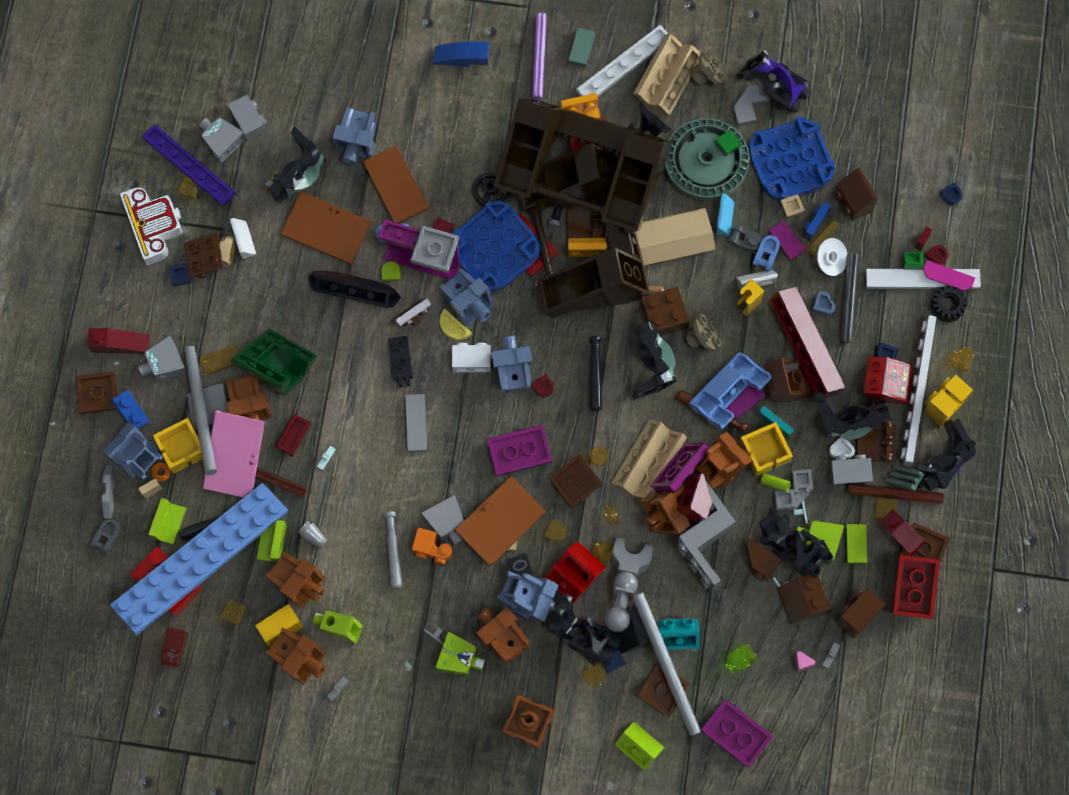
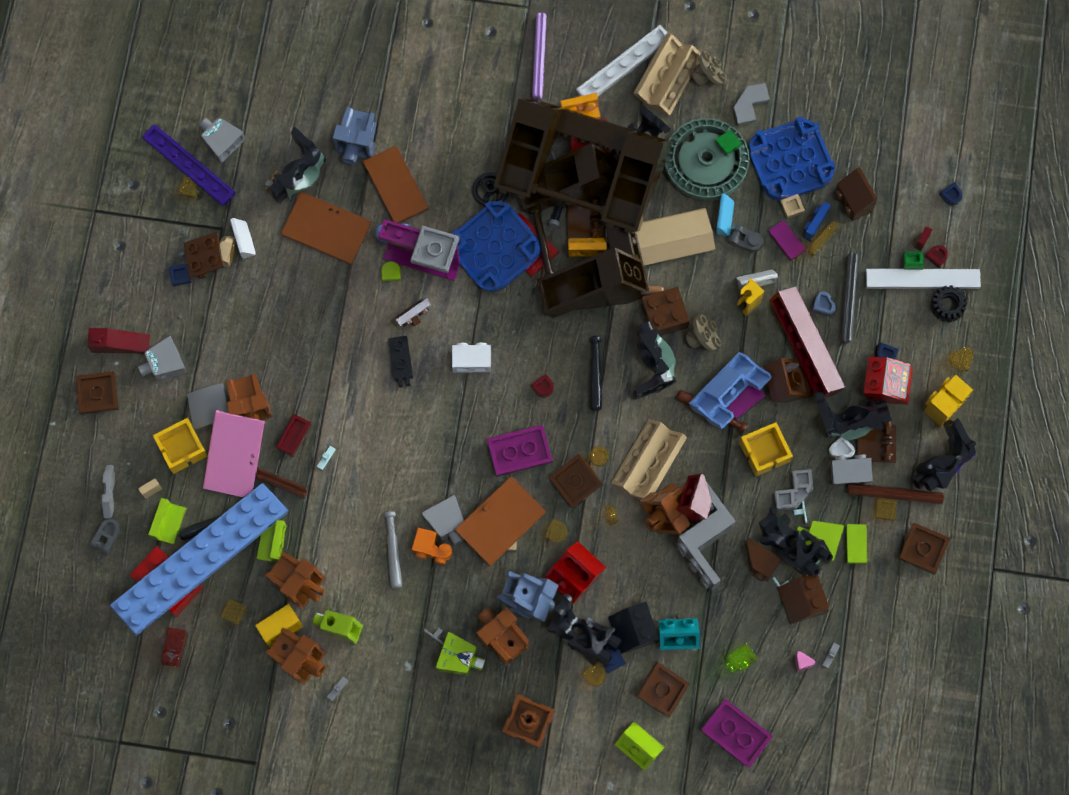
sand blue piece [102,422,163,479] -> none
blue plate [111,390,150,429] -> none
brick [120,188,183,266] -> none
orange plate [151,462,171,482] -> none
light grey piece [184,346,217,475] -> none
clear yellow tile [200,344,239,376] -> none
light grey brick [228,94,267,141] -> none
dark green slope [231,329,317,396] -> none
light grey cone [298,521,327,548] -> none
black brick [308,271,401,308] -> none
light grey tile [405,394,427,452] -> none
dark red tile [433,217,455,234] -> none
blue slope [434,42,490,67] -> none
light yellow tile [439,308,472,340] -> none
sand blue piece [440,268,494,328] -> none
sand blue piece [491,336,532,392] -> none
black tile [507,553,533,576] -> none
sand green tile [568,28,595,67] -> none
clear yellow tile [593,541,614,564] -> none
light grey piece [605,537,654,632] -> none
light grey piece [632,592,701,736] -> none
magenta plate [650,443,709,492] -> none
dark orange piece [694,432,753,489] -> none
black hips [736,50,811,113] -> none
medium blue plate [753,235,780,271] -> none
teal tile [758,406,794,440] -> none
lime axle [761,473,791,492] -> none
white dish [817,238,848,276] -> none
reddish brown brick [837,588,886,639] -> none
dark red slope [879,509,925,556] -> none
sand green tile [885,466,924,491] -> none
red brick [892,554,940,619] -> none
white plate [900,316,936,467] -> none
dark pink piece [923,260,975,291] -> none

